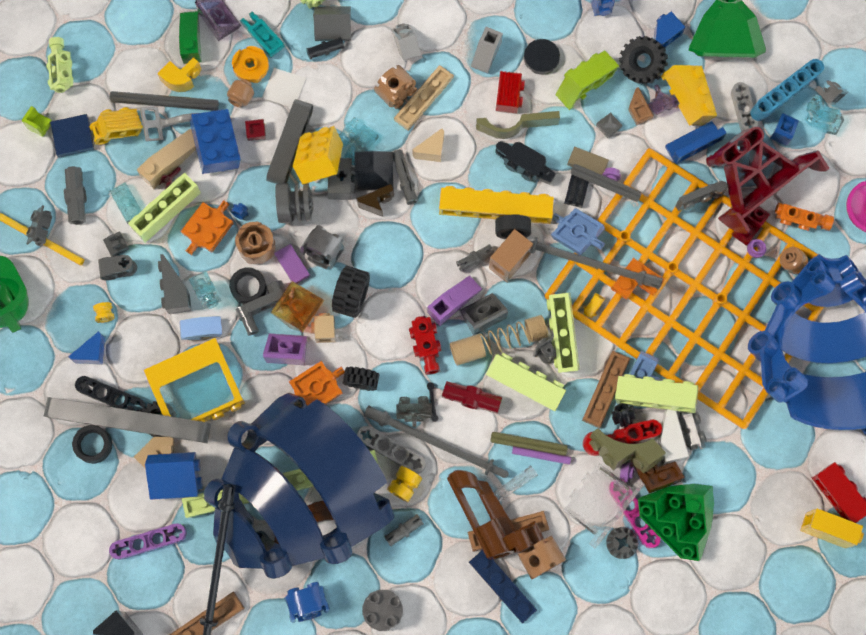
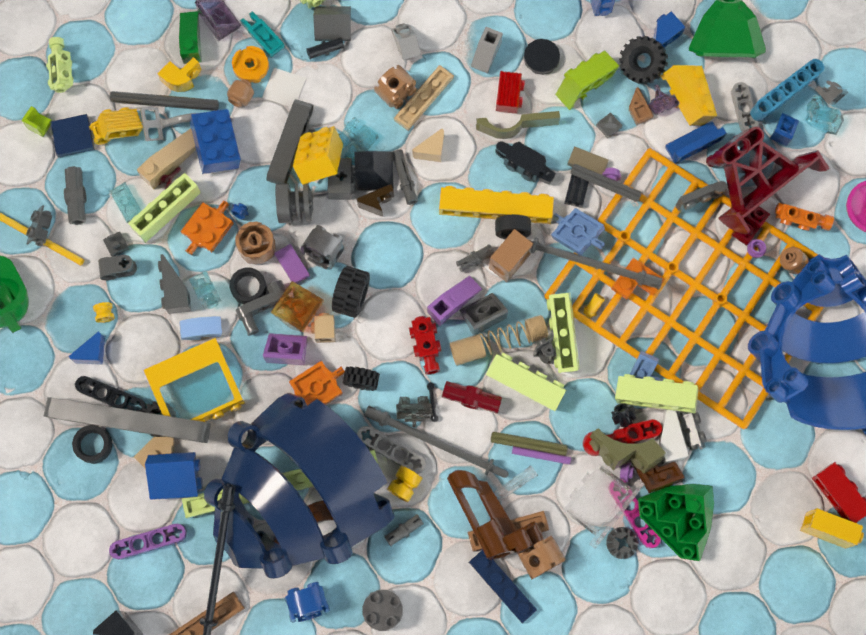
dark red plate [245,119,266,141] -> none
medium nougat tile [582,351,630,429] -> none

